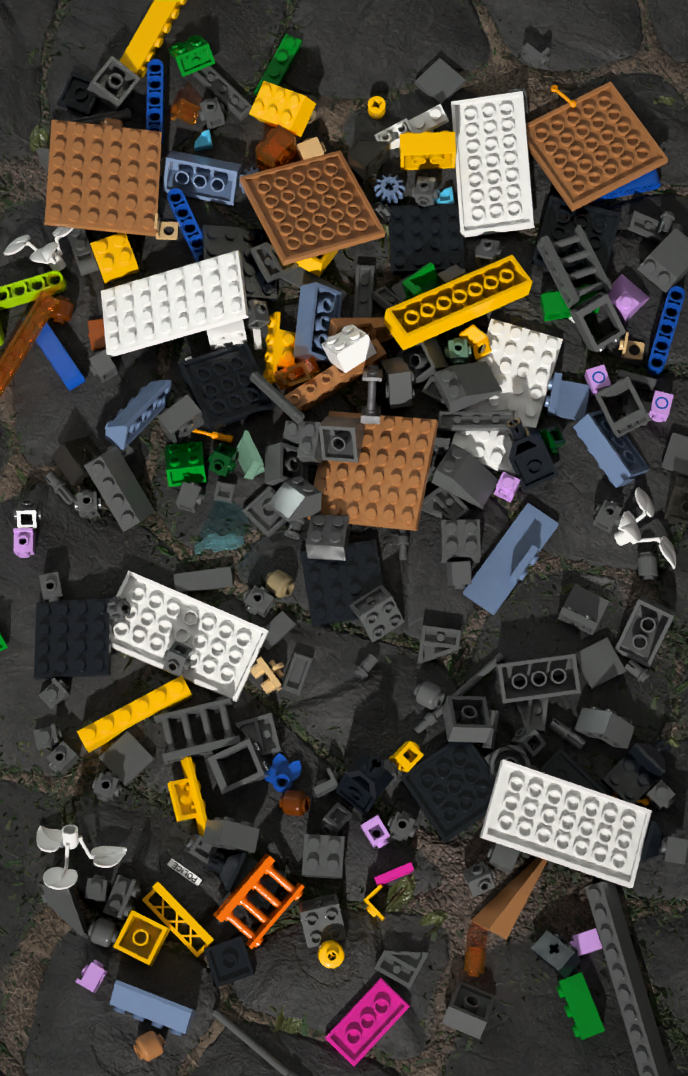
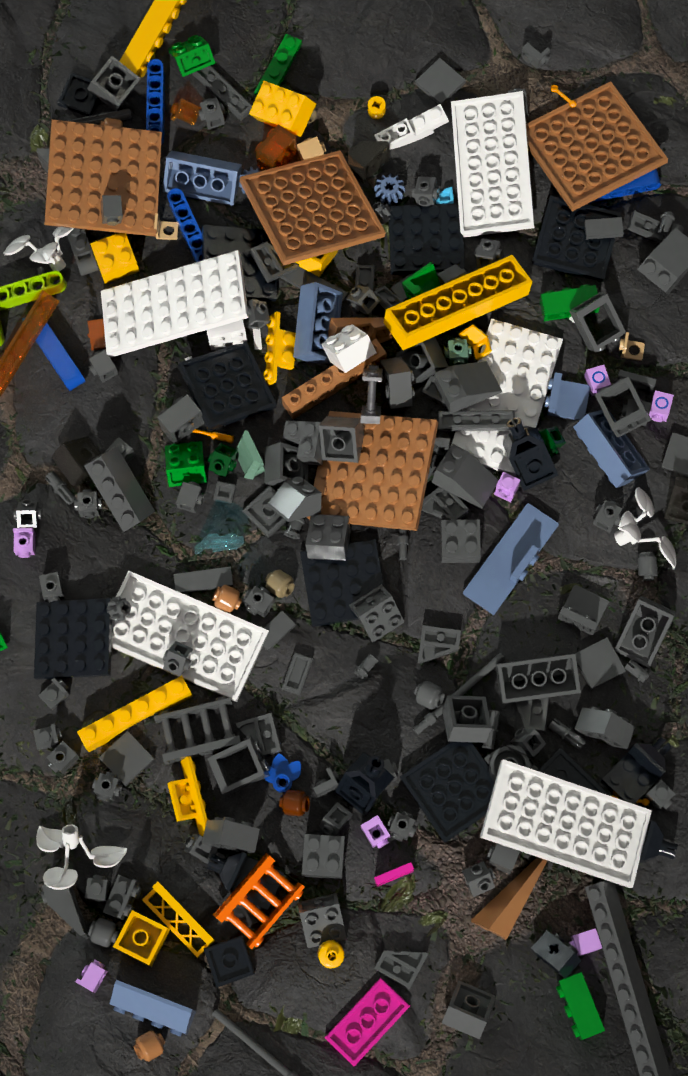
reddish brown head [48,296,74,325] -> none
sand blue slope [105,380,172,450] -> none
white sticker [167,859,202,886] -> none
medium azure tile [194,129,213,151] -> none
dark grey axle [250,371,305,423] -> none
tan hips [250,657,284,694] -> none
clear orange slope [273,356,320,390] -> none
yellow bracket [364,884,385,921] -> none
yellow brick [389,741,423,773] -> none
yellow brick [399,130,456,170] -> none
dark grey brick [446,561,472,589] -> none
clear orange brick [464,947,486,977] -> none
dark grey fence [537,225,612,309] -> none
lavender slope [603,274,650,324] -> none
blue beam [647,286,685,375] -> none
dark grey brick [660,833,688,865] -> none
none -> dark grey brick [101,195,123,226]
none -> medium nougat head [212,585,242,613]
none -> dark grey brick [346,285,380,314]
none -> dark grey tile [584,217,624,239]

